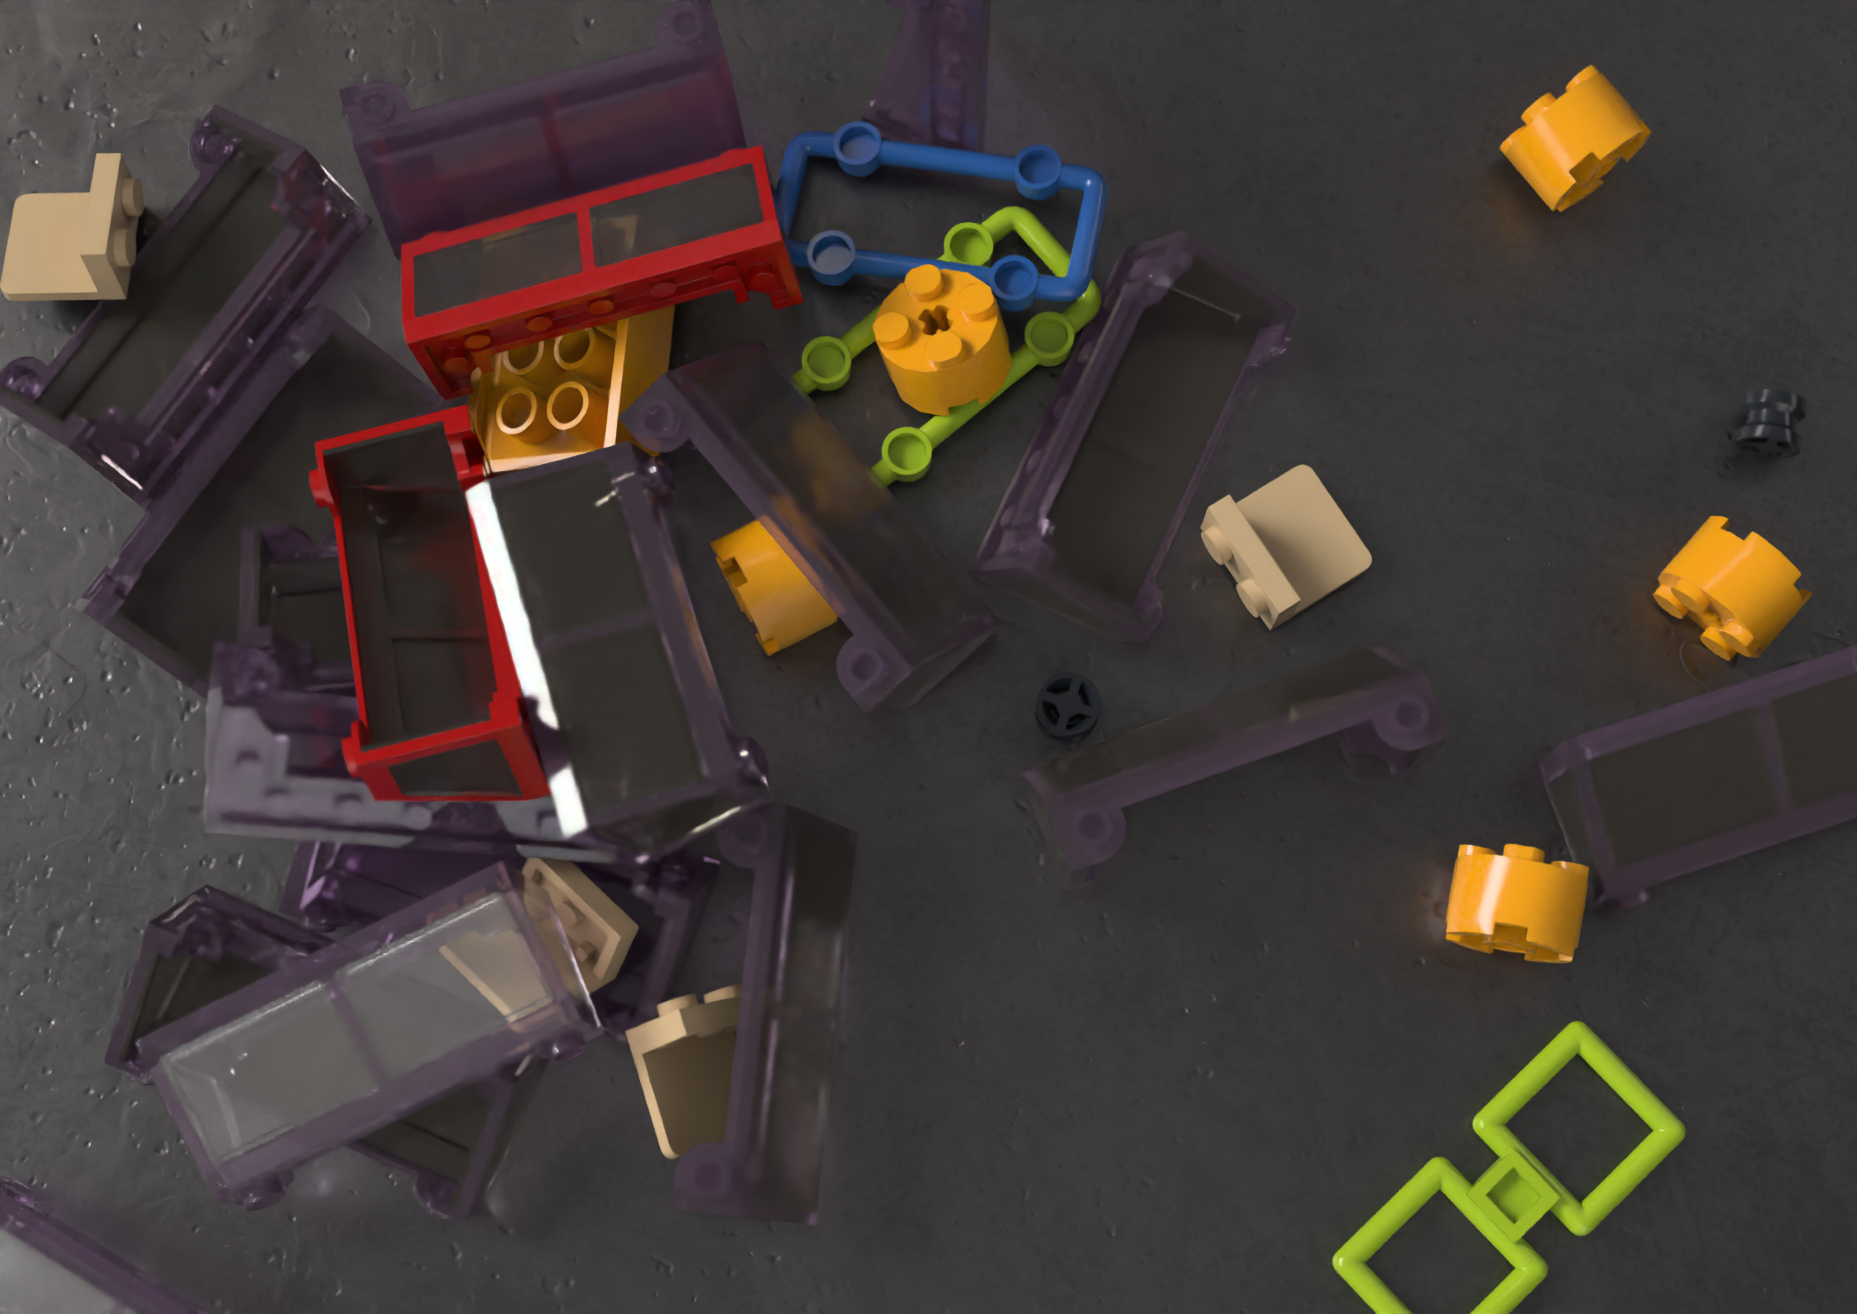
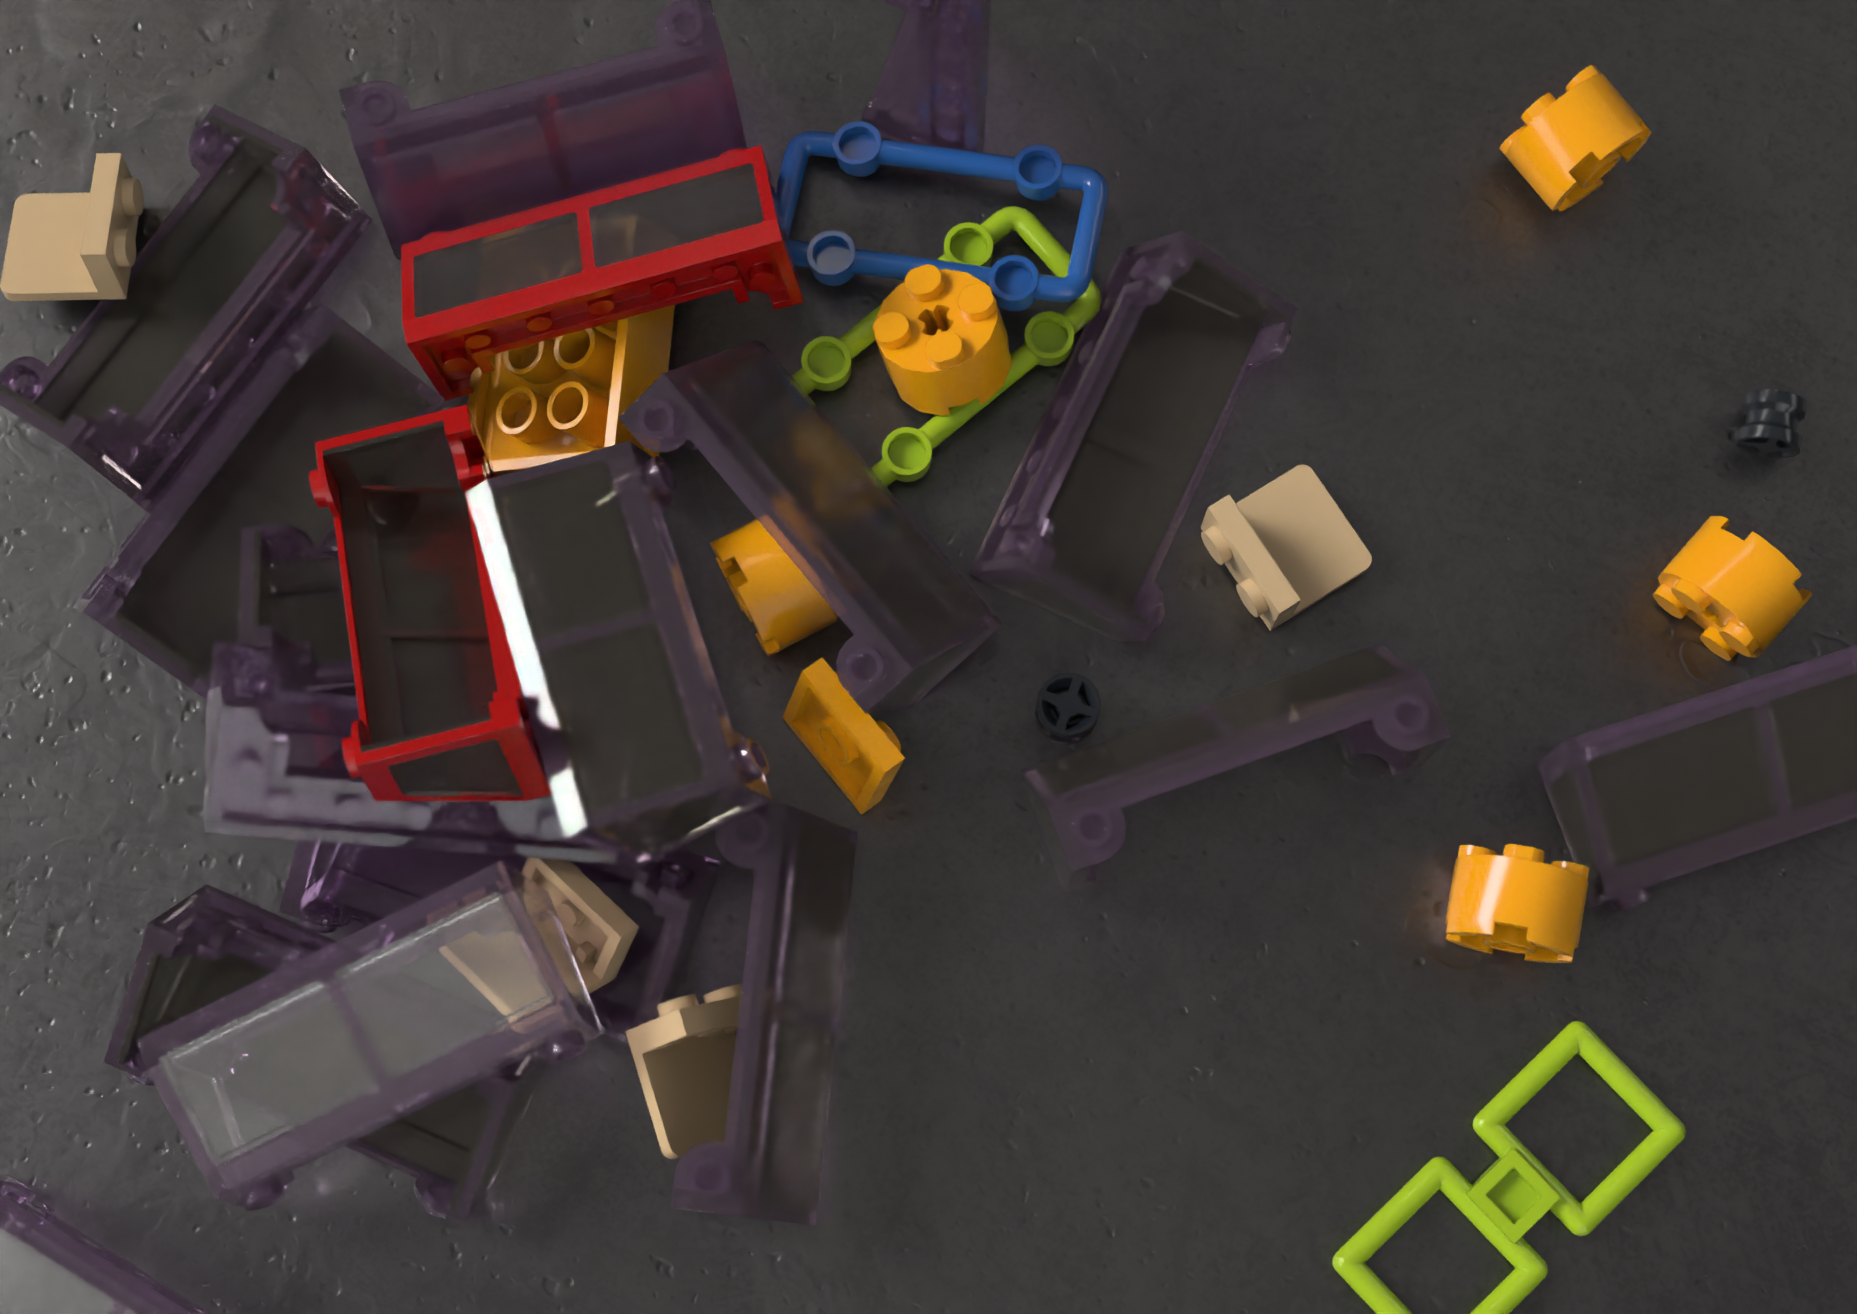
none -> light orange plate [782,657,905,815]

